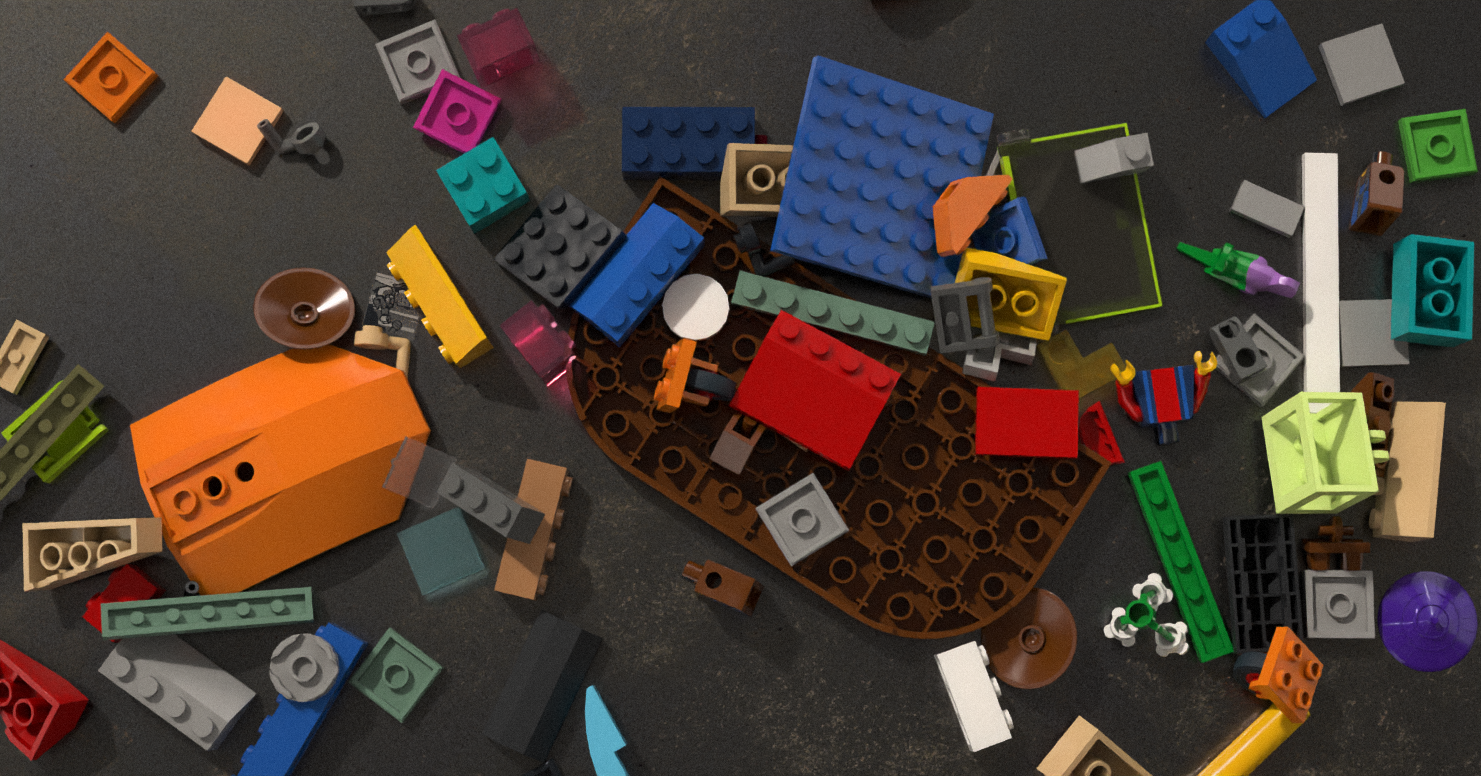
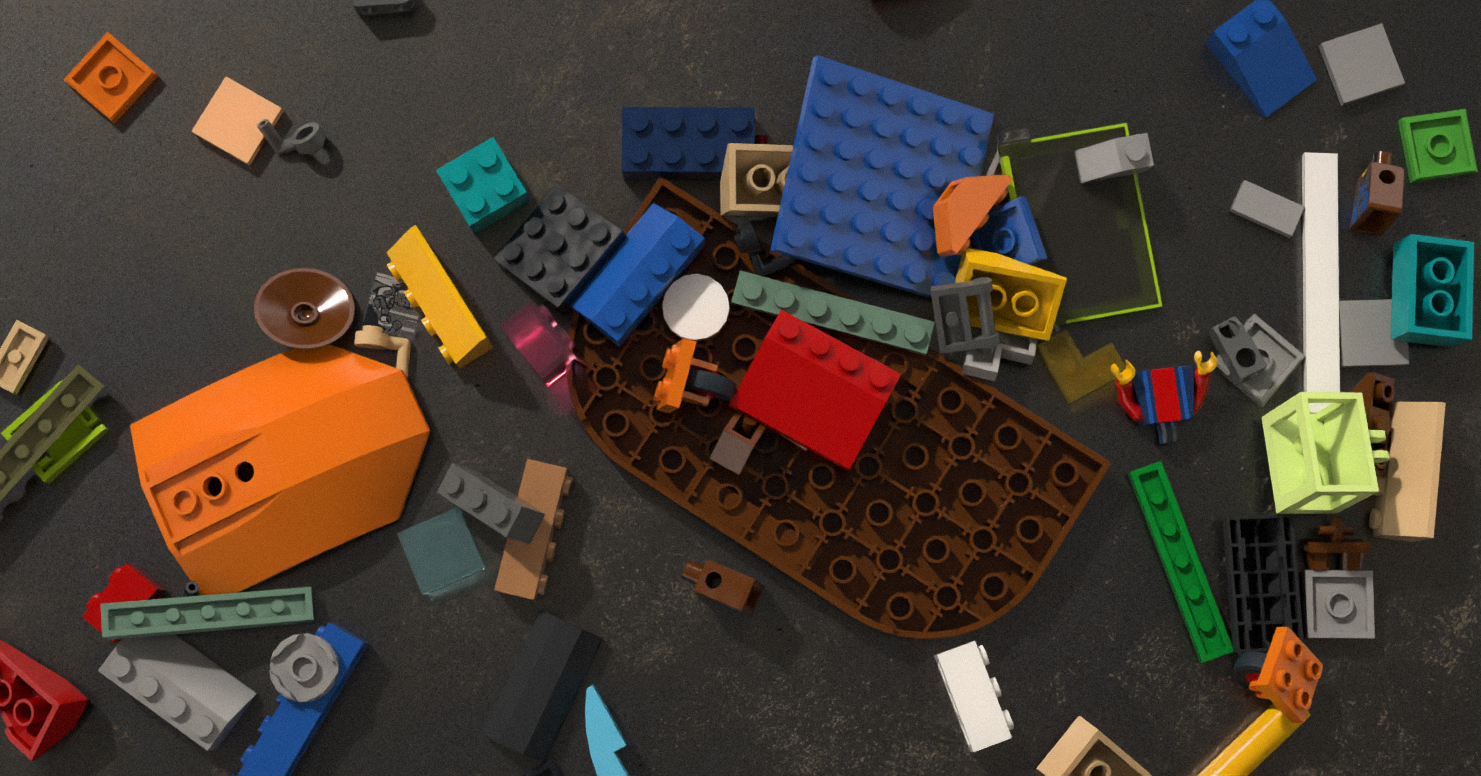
tan wedge [22,517,162,592] -> none
sand green tile [348,627,444,723] -> none
light grey tile [375,19,460,105] -> none
clear piece [382,436,457,508] -> none
dark pink tile [413,69,502,154] -> none
clear pink brick [457,8,540,89] -> none
light grey tile [755,473,849,567] -> none
red tile [975,387,1079,459] -> none
reddish brown hat [981,587,1077,689] -> none
red plate [1078,401,1125,466] -> none
white plant [1104,573,1189,657] -> none
animal [1177,242,1300,298] -> none
dark purple hat [1377,571,1478,672] -> none

